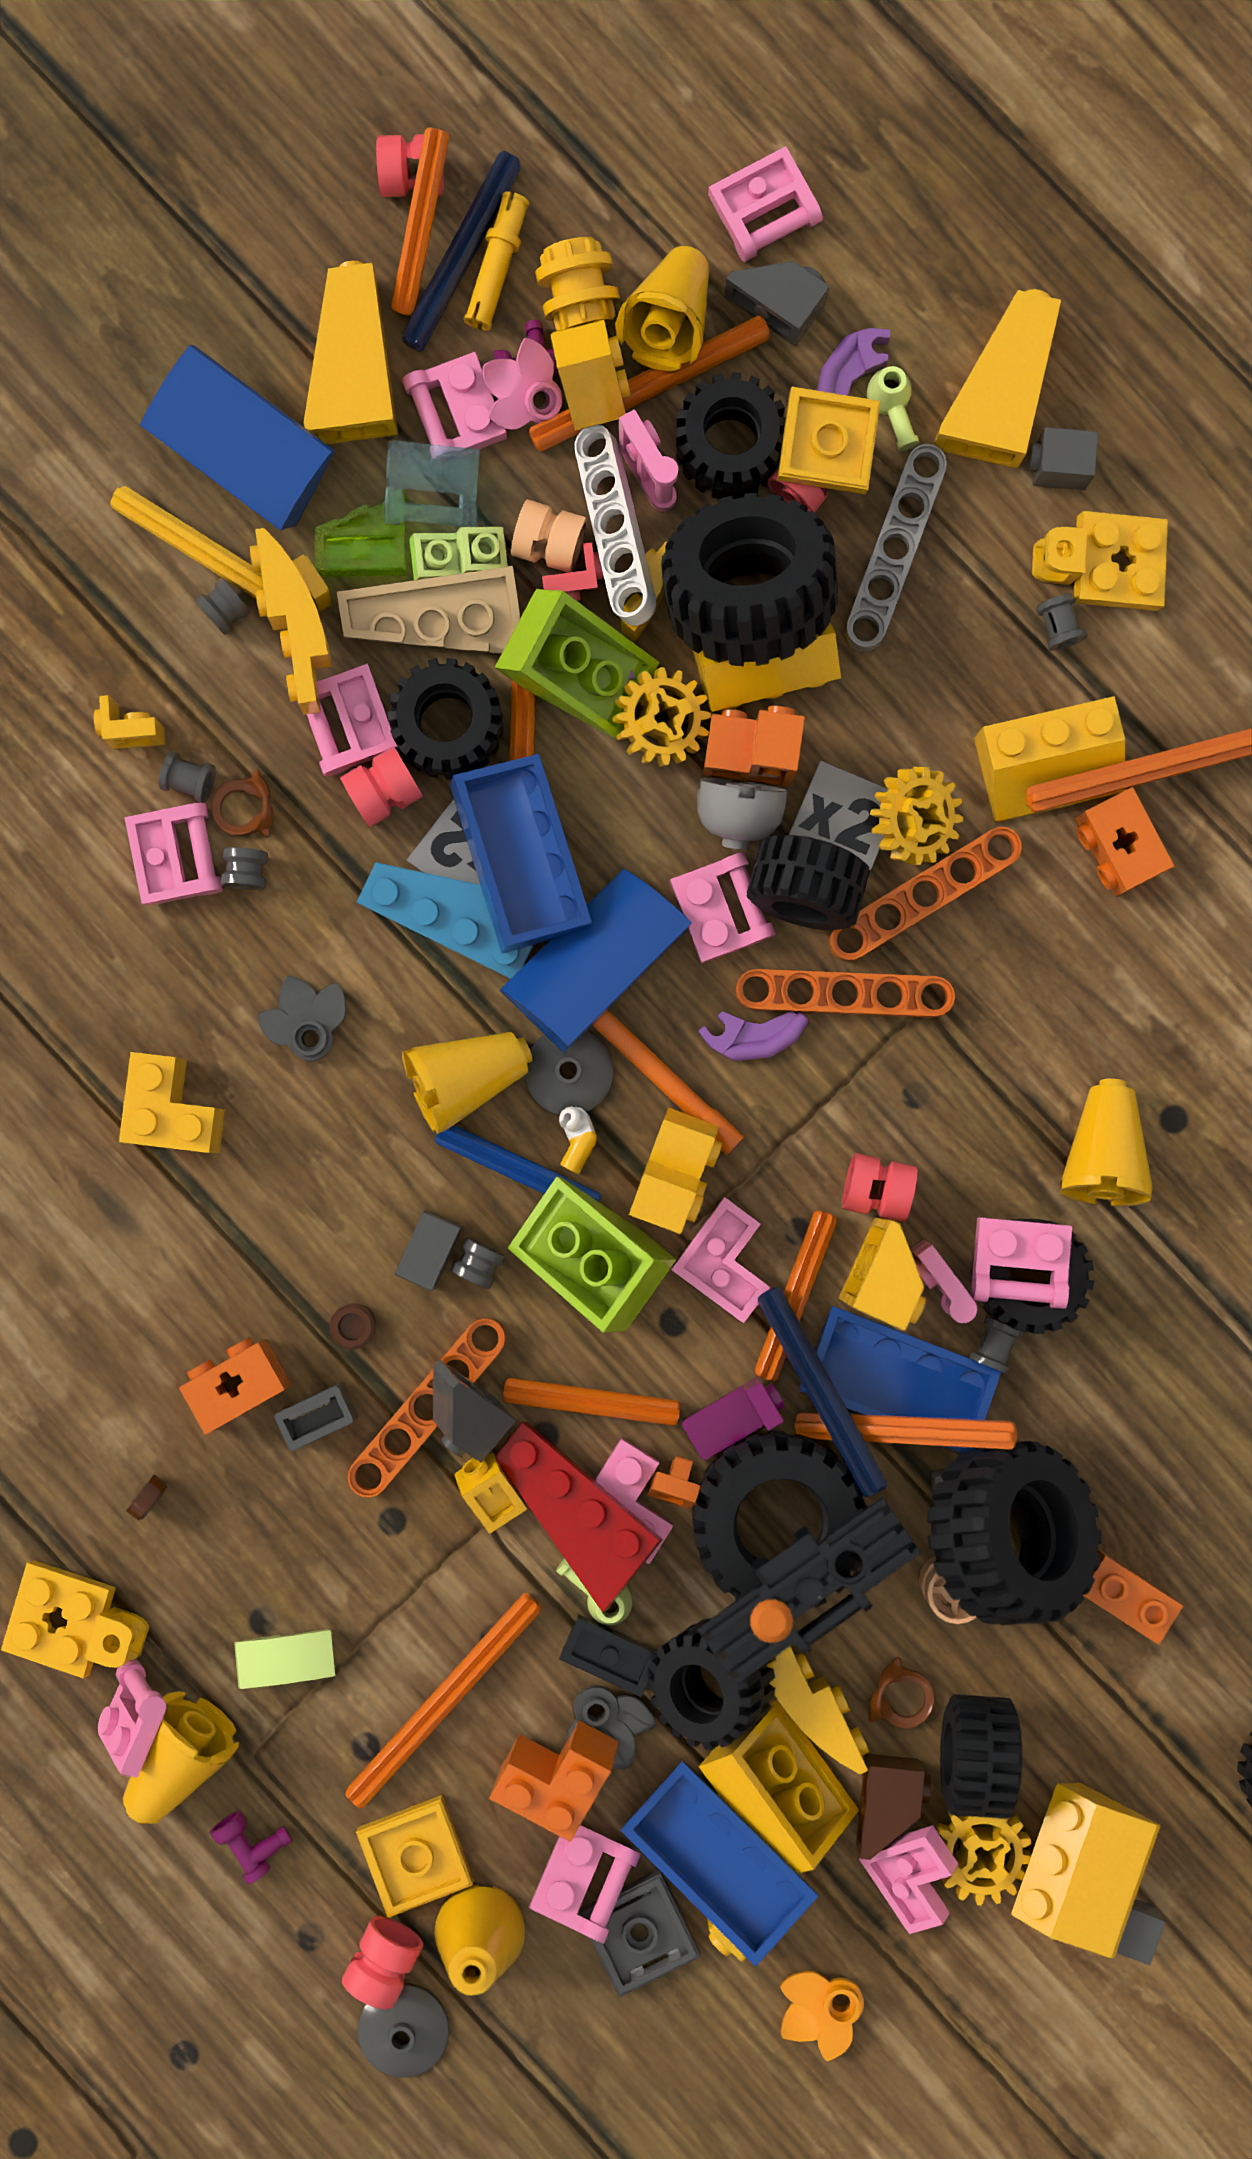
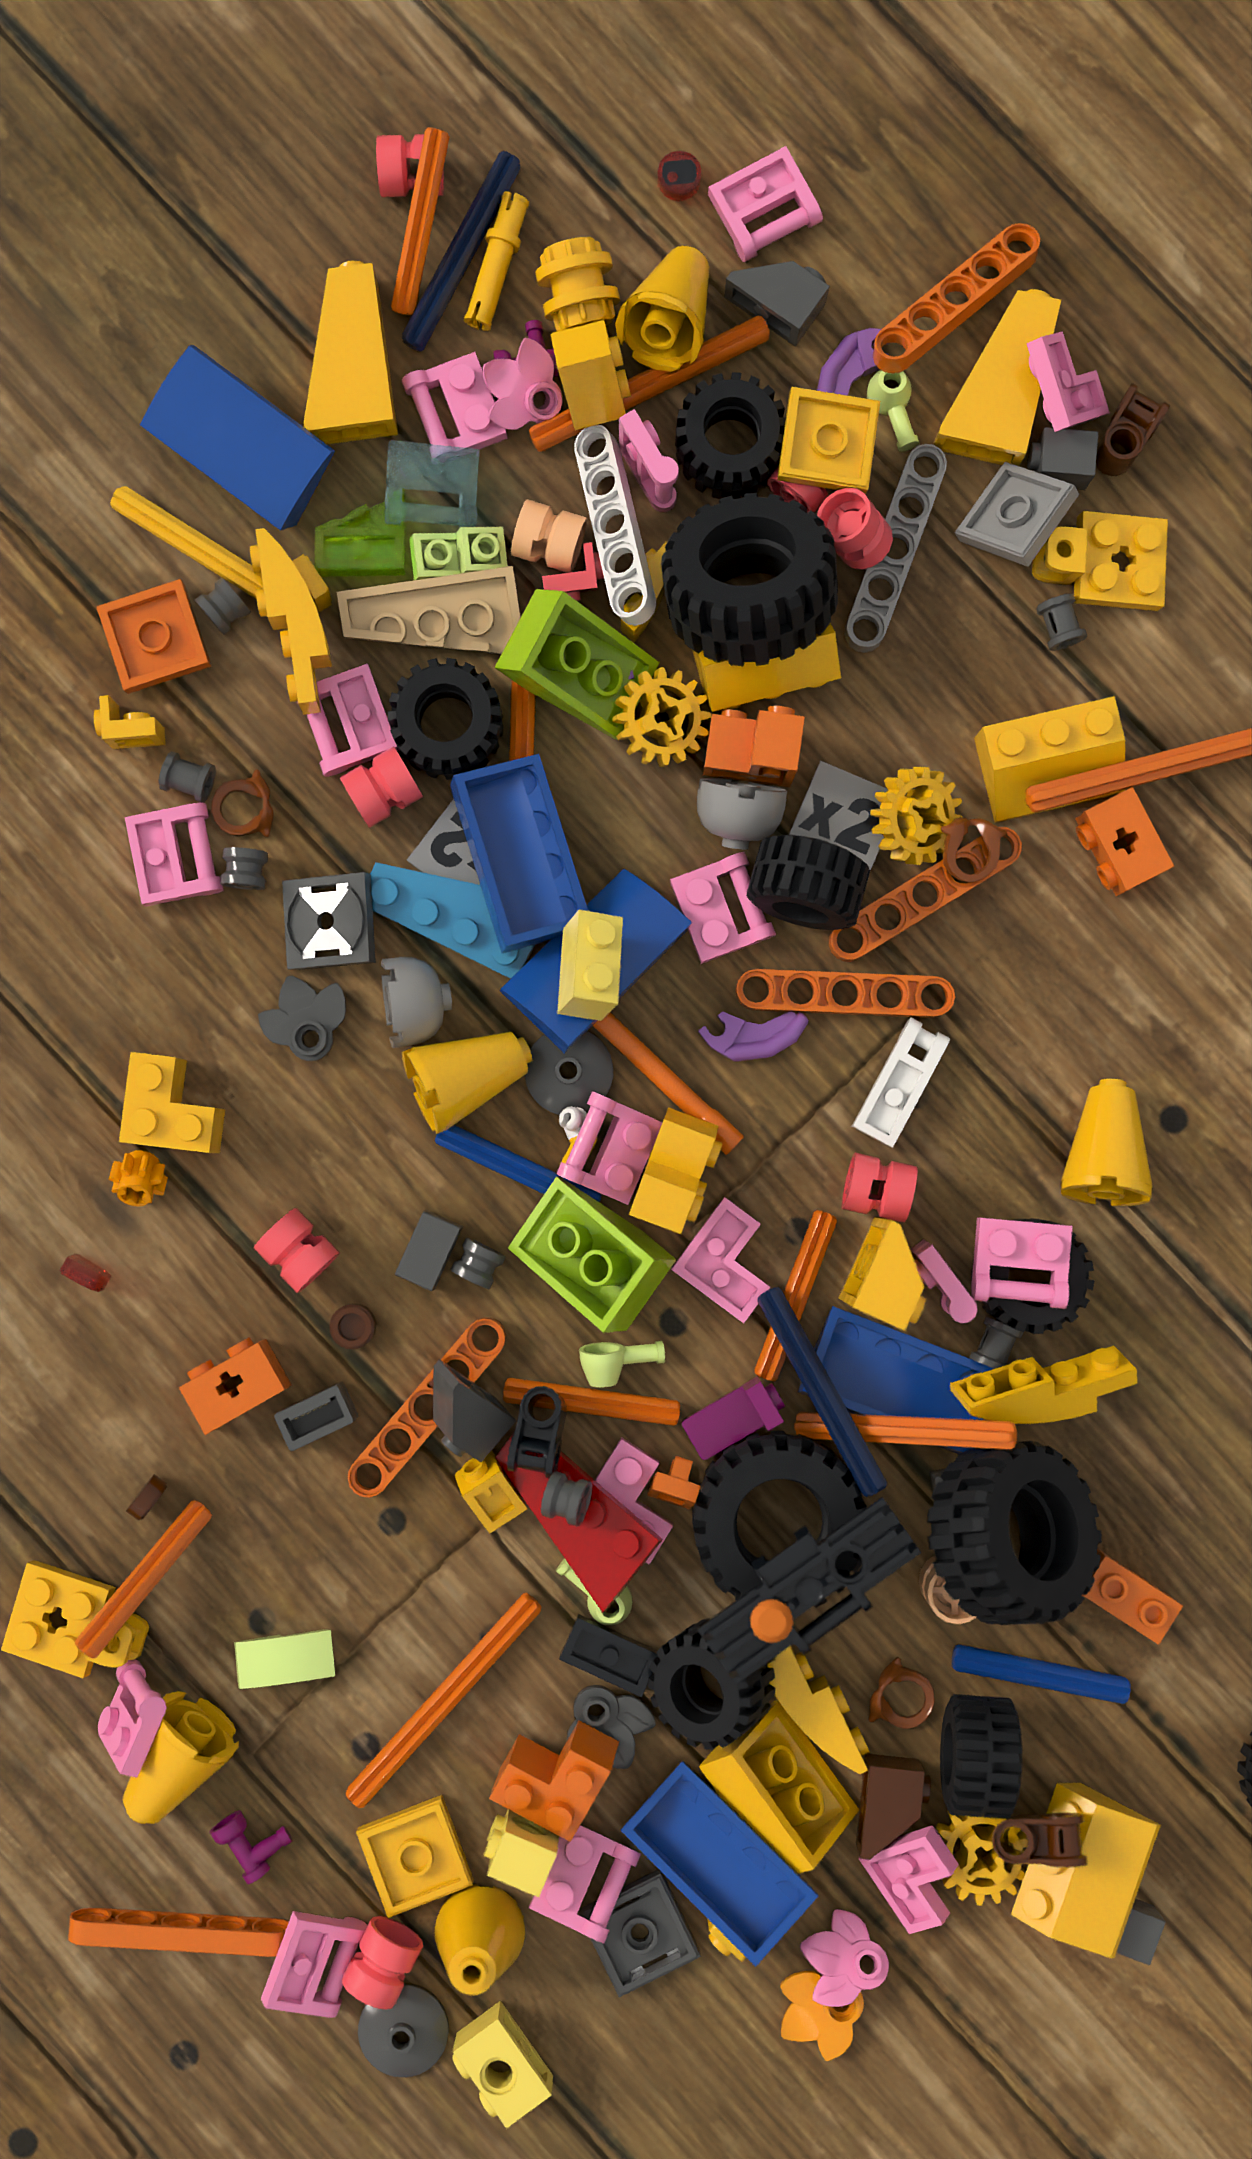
none -> clear red tile [59,1253,112,1292]
none -> orange beam [68,1908,289,1957]
none -> orange axle [75,1500,212,1659]
none -> orange plate [96,579,211,694]
none -> light orange gear [109,1150,168,1206]
none -> coral wheel [254,1208,340,1293]
none -> bright pink plate [261,1911,368,2018]
none -> dark grey piece [282,872,376,970]
none -> light grey cylinder [381,957,452,1048]
none -> light yellow brick [452,2001,553,2129]
none -> light yellow brick [484,1809,559,1897]
none -> black piece [507,1386,567,1479]
none -> dark grey wheel [541,1471,592,1527]
none -> bright pink plate [556,1091,662,1205]
none -> light yellow brick [557,910,623,1021]
none -> yellowish green bar [579,1341,665,1388]
none -> clear red tile [657,151,701,201]
none -> bright pink plate [800,1909,889,2007]
none -> coral wheel [817,488,893,570]
none -> white plate [851,1017,950,1148]
none -> orange beam [873,223,1041,374]
none -> dark orange piece [941,817,1007,882]
none -> yellow slope [950,1345,1137,1424]
none -> blue axle [951,1645,1131,1704]
none -> light grey tile [955,462,1079,567]
none -> reddish brown piece [992,1812,1088,1867]
none -> bright pink plate [1027,332,1110,432]
none -> reddish brown piece [1096,383,1170,476]

